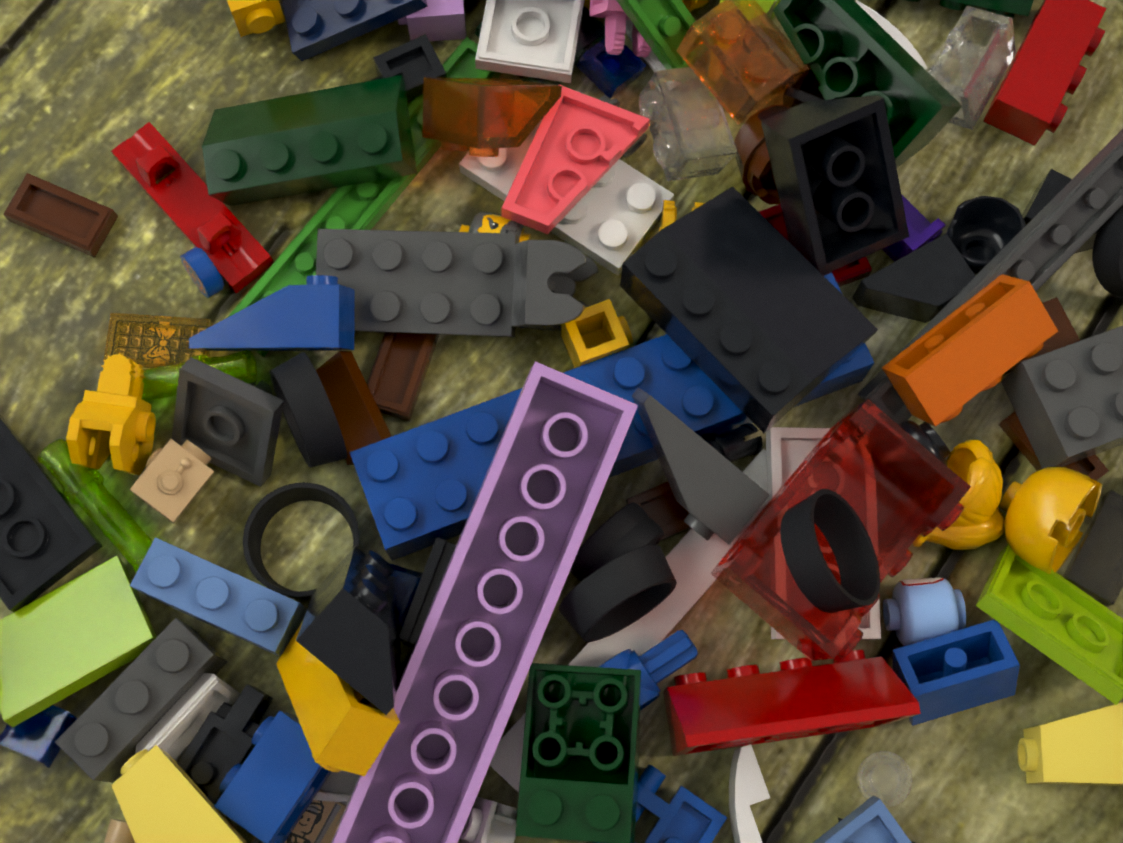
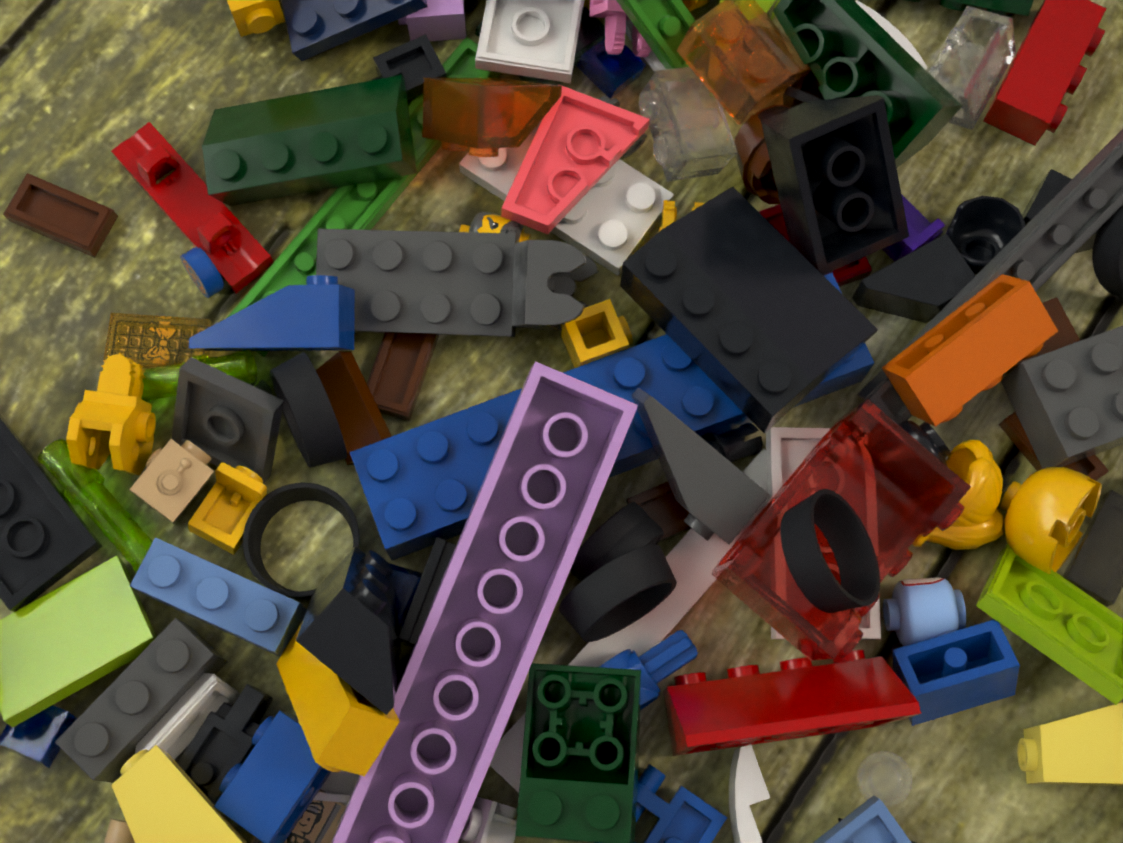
none -> yellow bracket [188,462,267,555]

